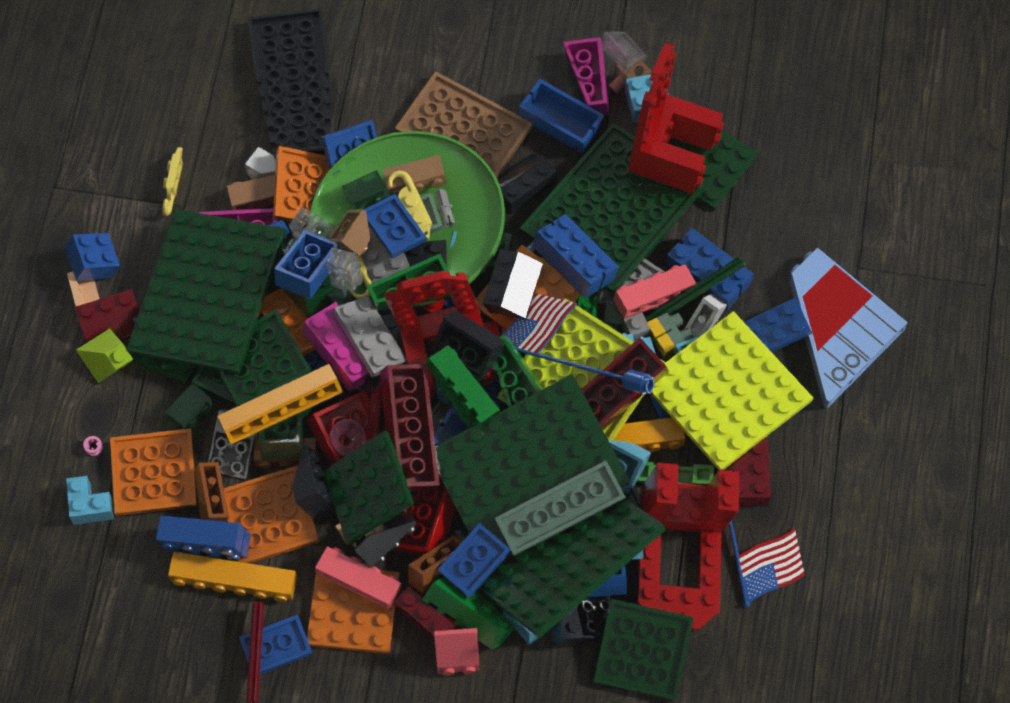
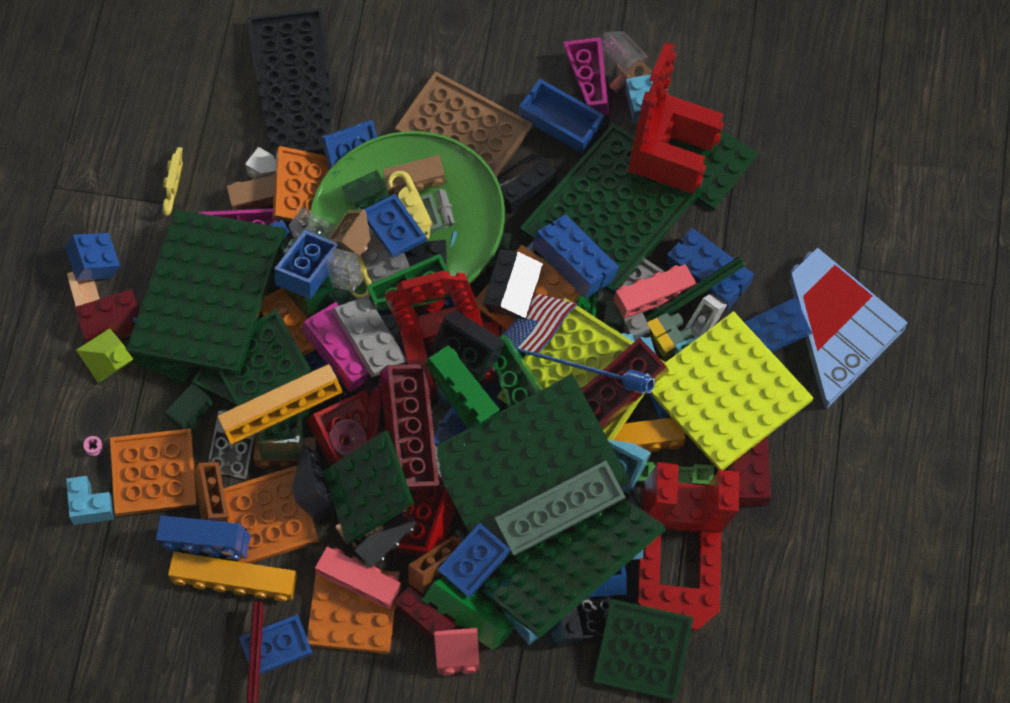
flag [717,469,804,608] -> none

